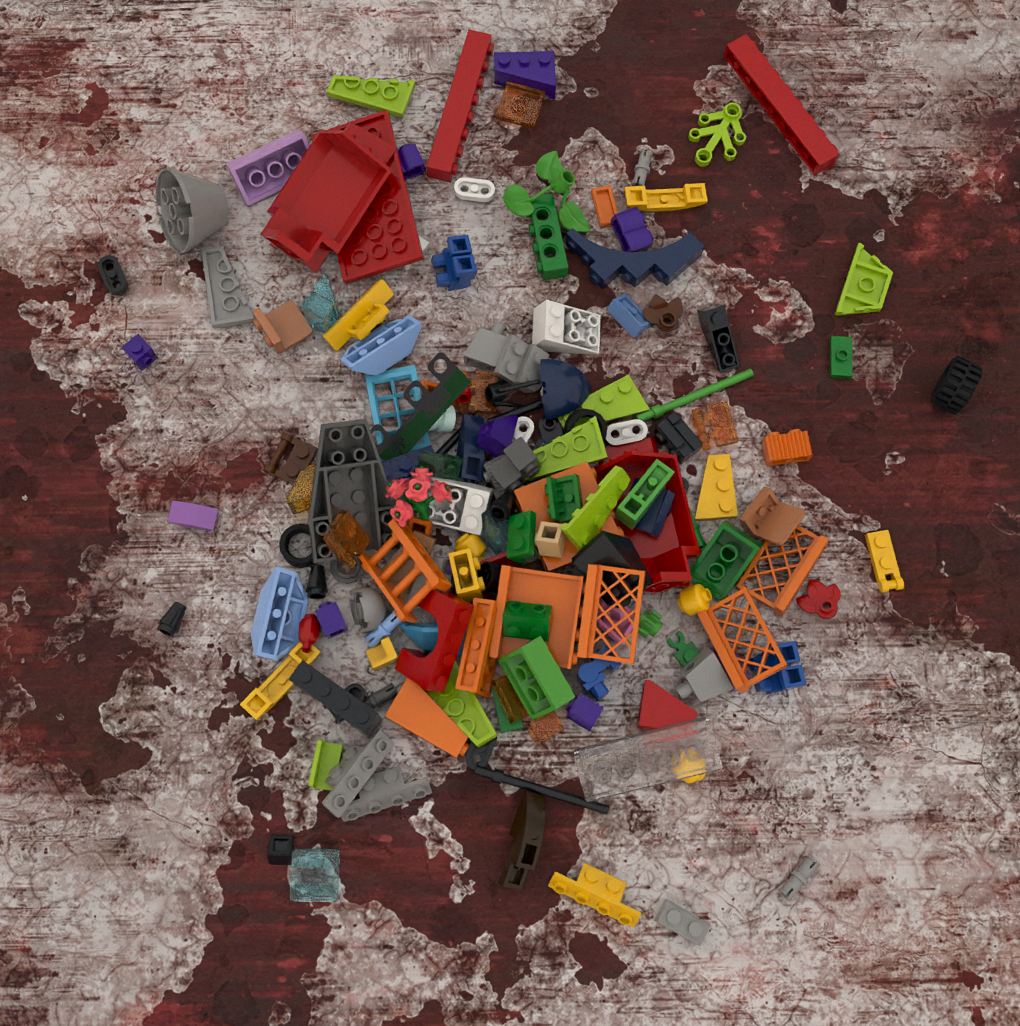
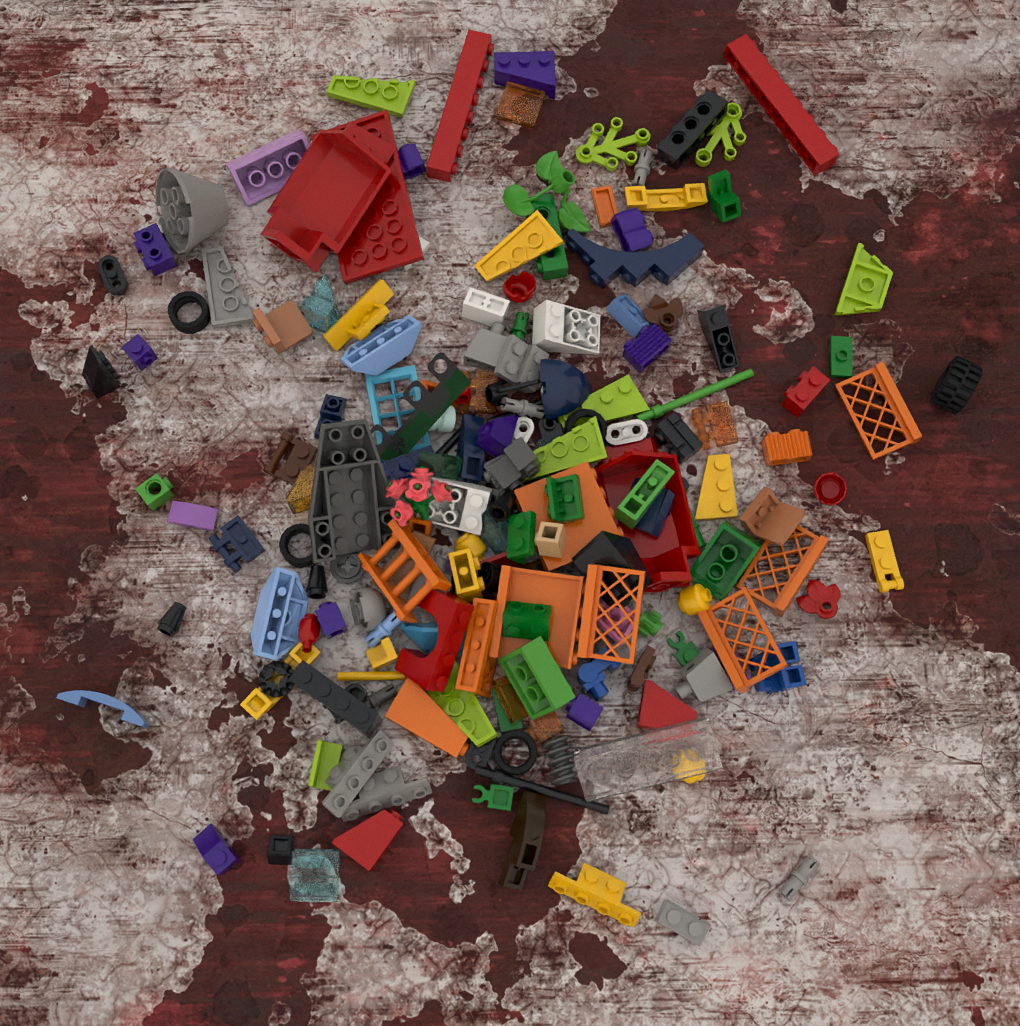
clear orange plate [323,510,372,569] -> none
blue hips [431,235,477,291] -> none
white plate [454,177,495,202] -> none
lime wing [560,466,631,551] -> none
none -> medium blue slope [56,690,150,729]
none -> black slope [82,345,121,399]
none -> dark purple brick [133,223,178,276]
none -> bright green brick [135,473,175,511]
none -> black tyre [168,291,211,334]
none -> dark purple slope [193,823,241,875]
none -> dark blue plate [209,515,266,573]
none -> black gear [259,661,294,697]
none -> dark blue slope [314,394,347,439]
none -> red slope [332,809,405,871]
none -> yellow bar [337,671,406,681]
none -> white hinge [462,287,510,327]
none -> green plate [472,784,514,811]
none -> yellow wing [474,210,564,283]
none -> black tyre [494,730,537,775]
none -> light grey pin [500,397,545,419]
none -> red hair [503,271,536,303]
none -> green axle [510,312,529,341]
none -> dark grey piece [543,735,579,786]
none -> lime plant [576,117,650,171]
none -> dark purple brick [622,323,672,373]
none -> reddish brown plate [627,645,657,692]
none -> black brick [657,89,728,170]
none -> green brick [706,170,741,223]
none -> red brick [782,366,830,418]
none -> red hair [813,472,847,506]
none -> orange fence [835,362,922,461]

